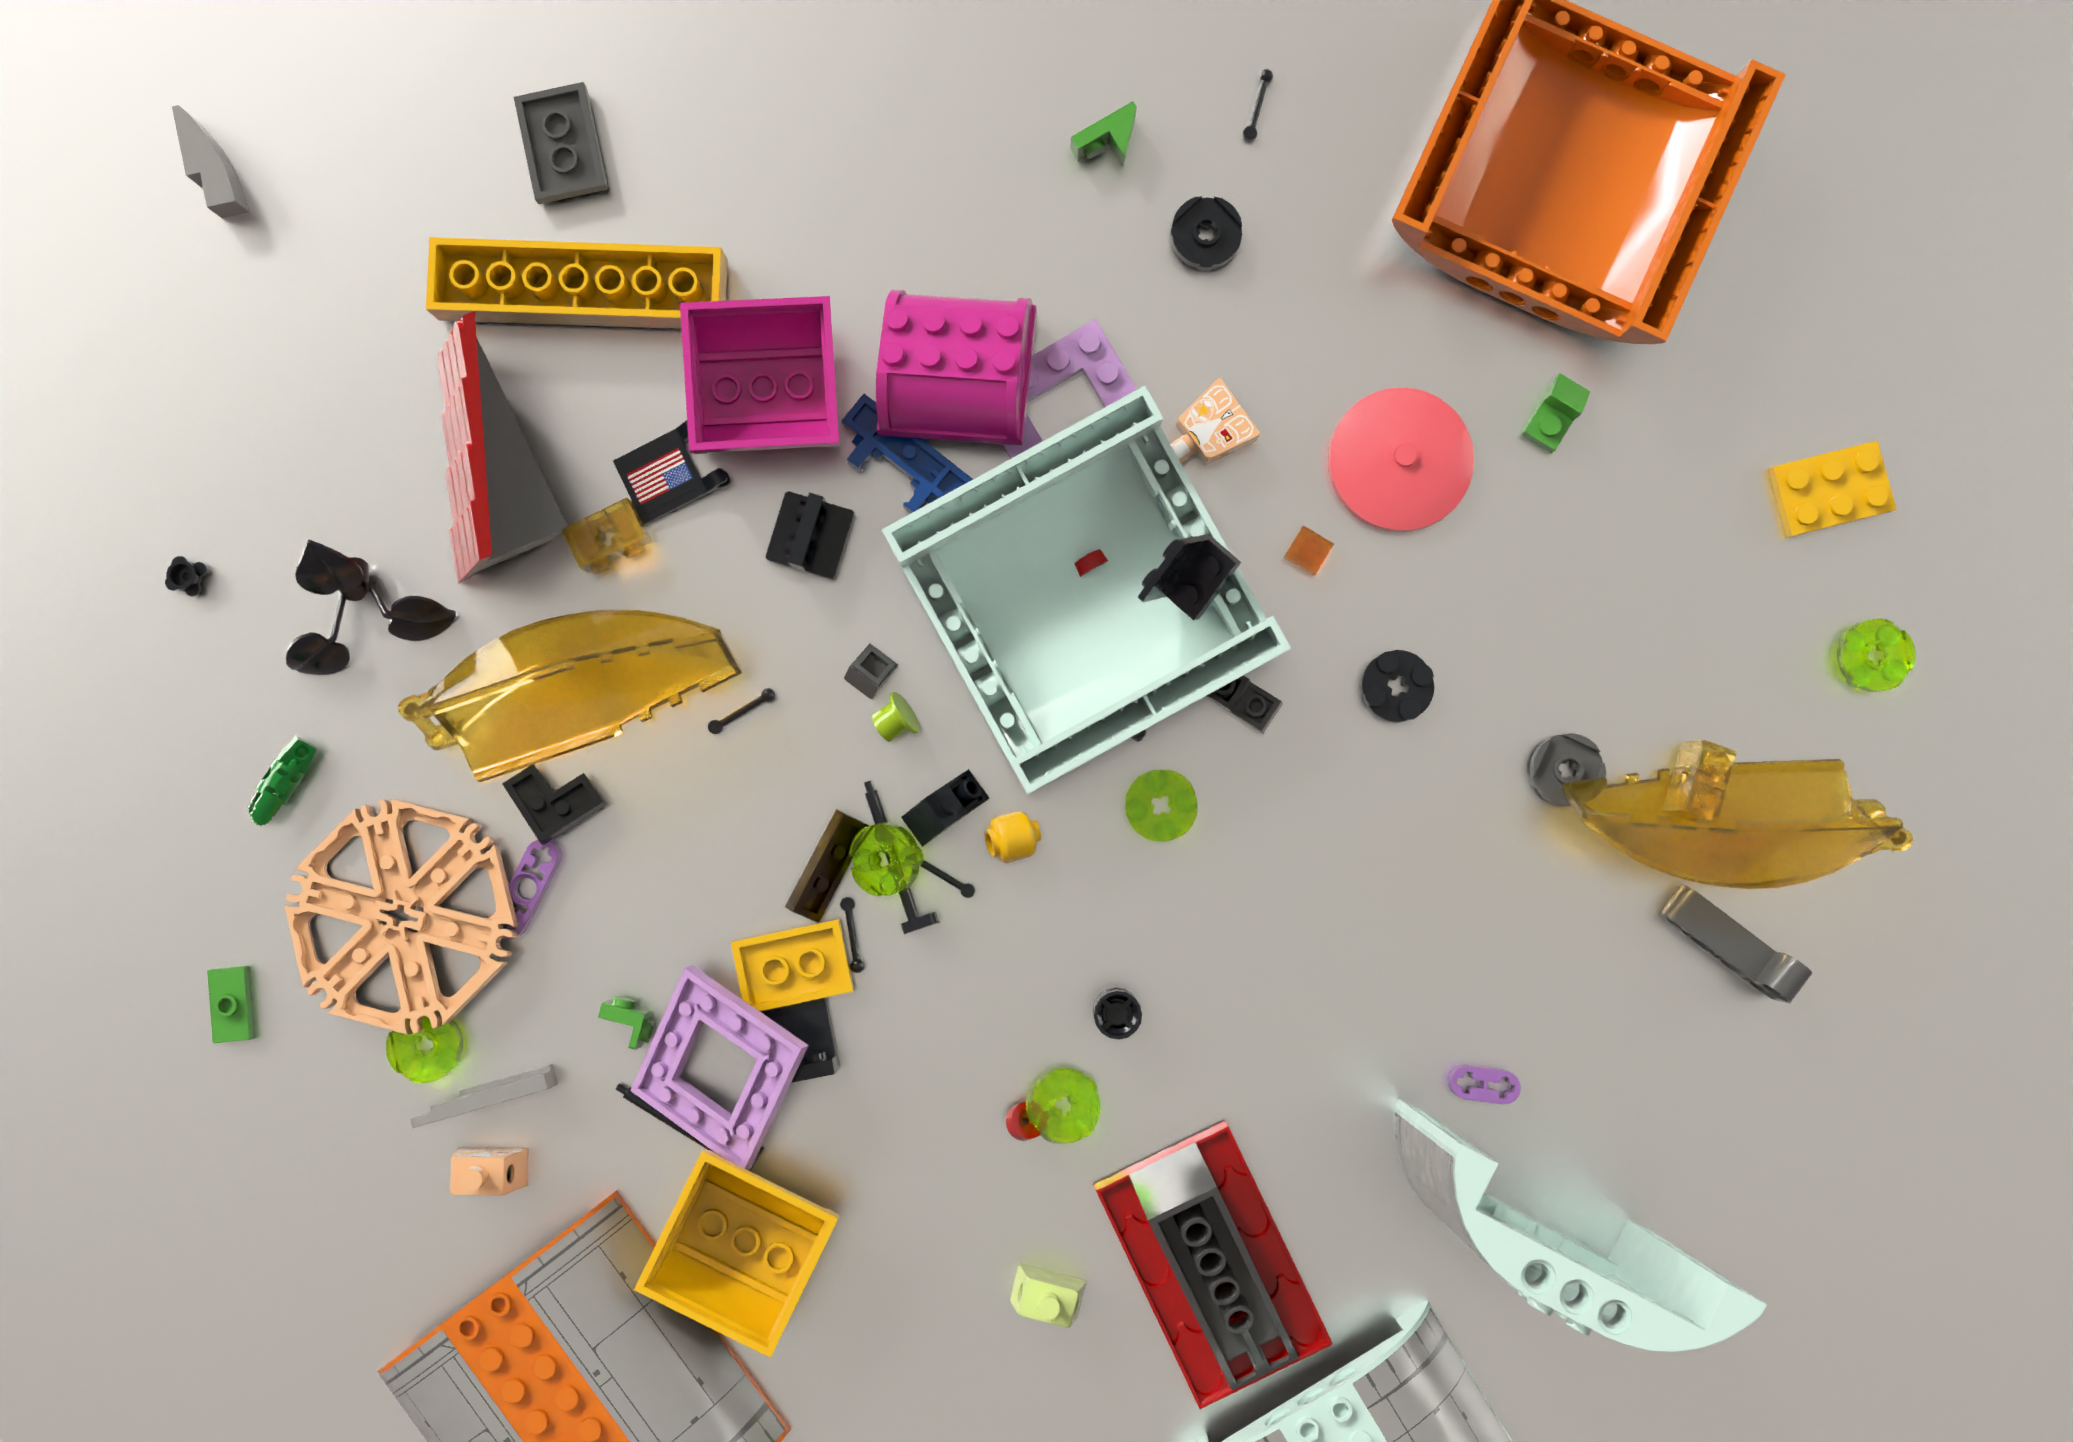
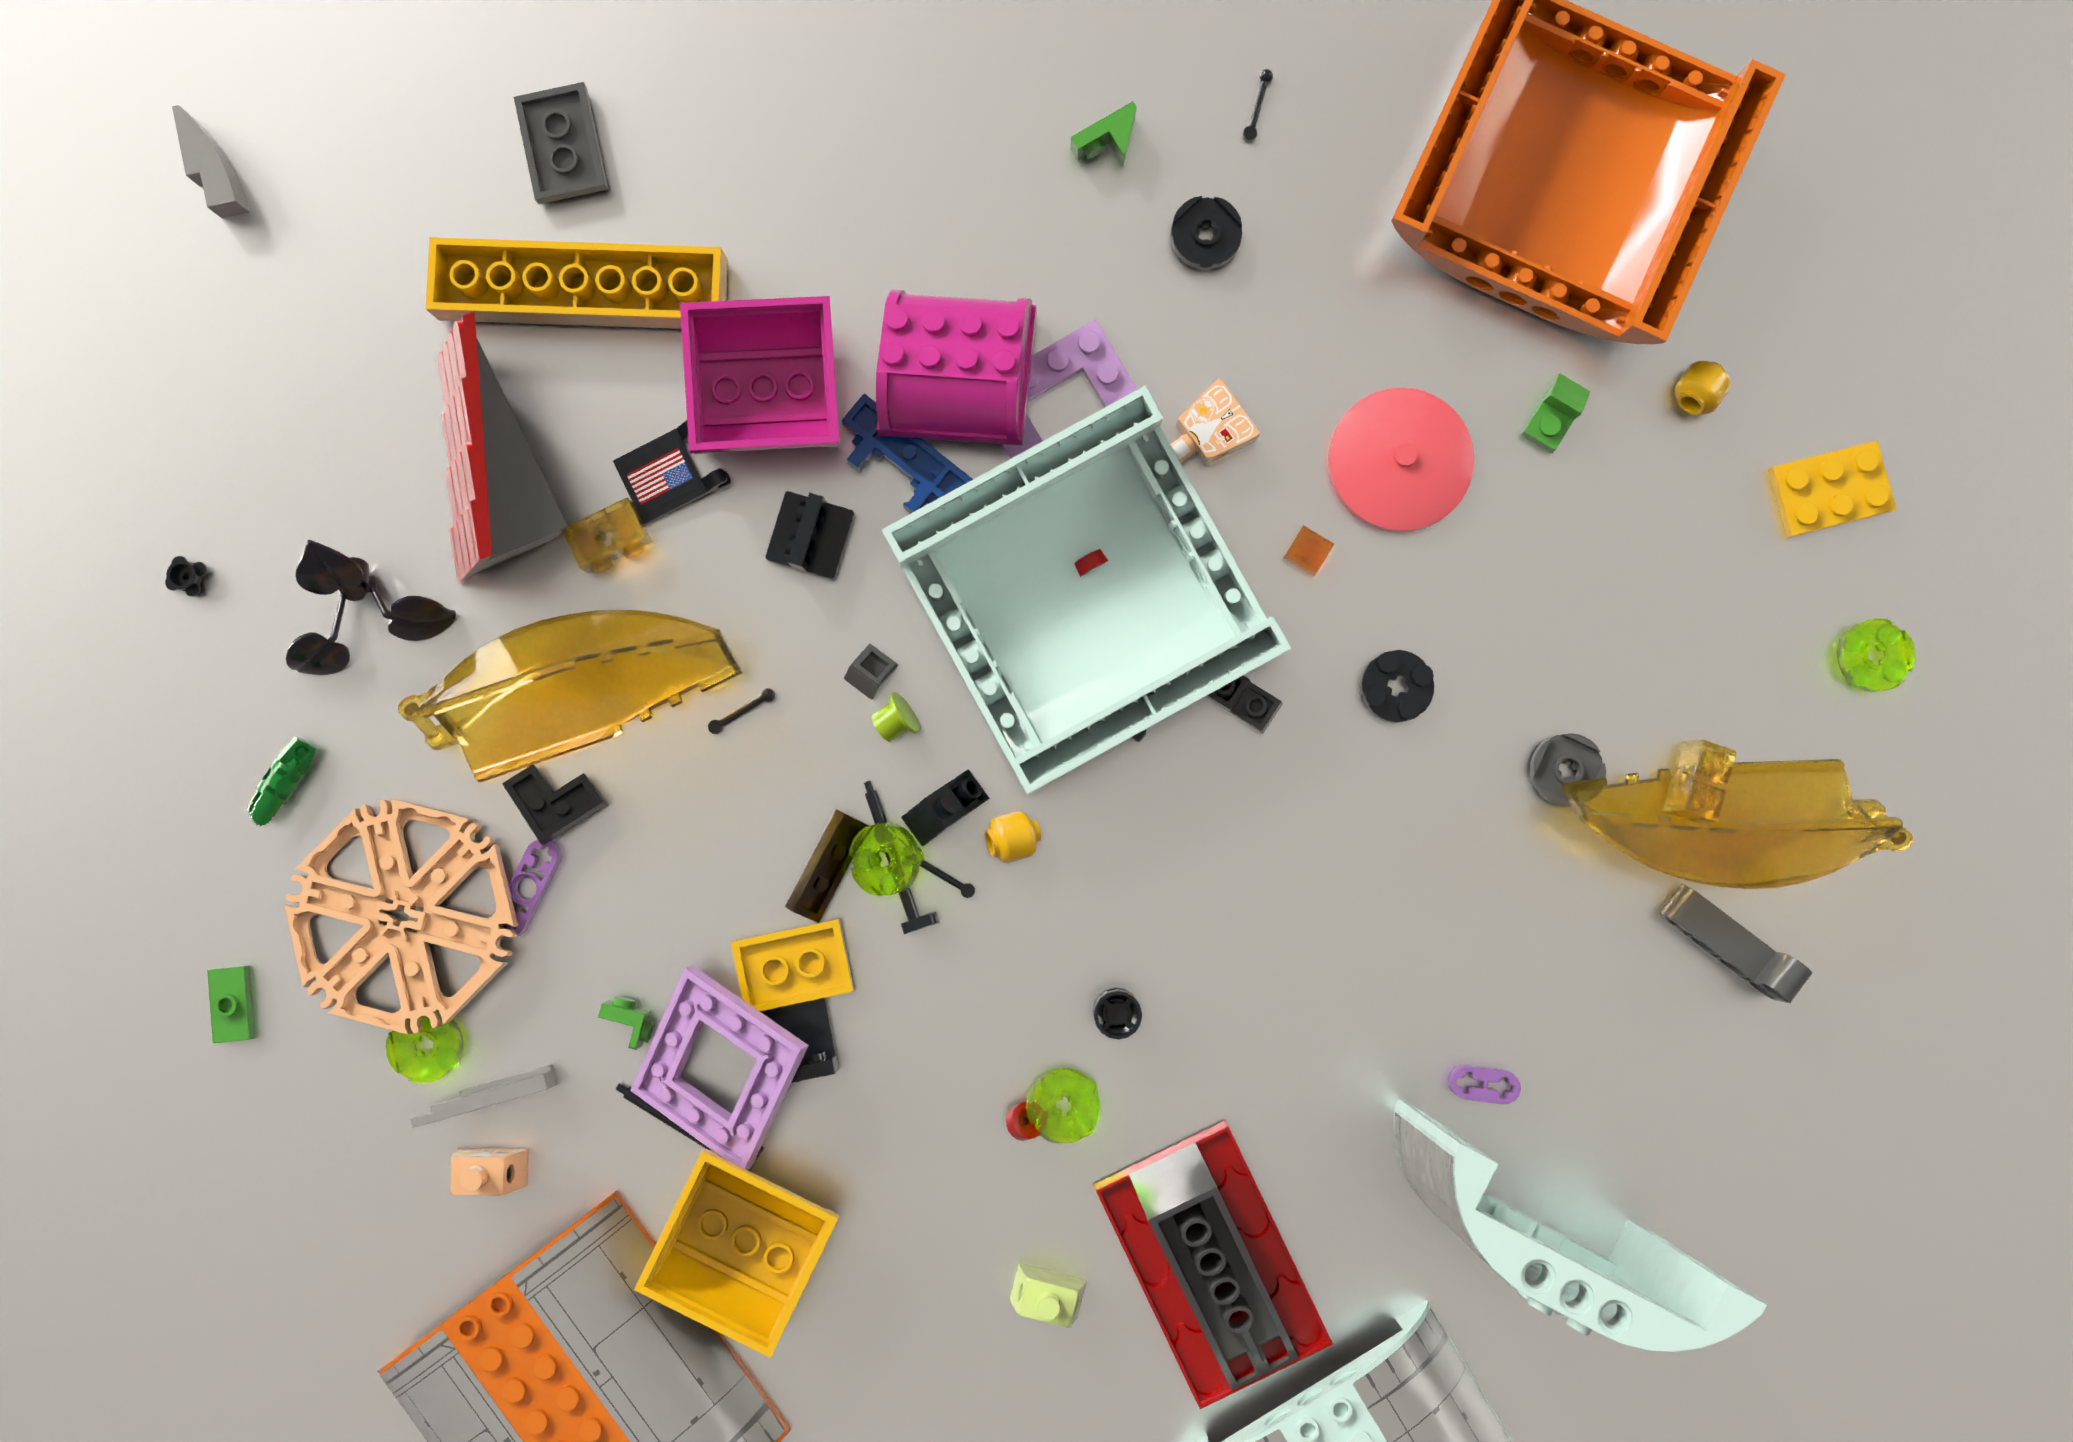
black hinge [840,897,865,973] -> none
clear neon green plate [1125,770,1198,841] -> none
black bracket [1138,534,1241,621] -> none
none -> yellow head [1674,361,1731,415]

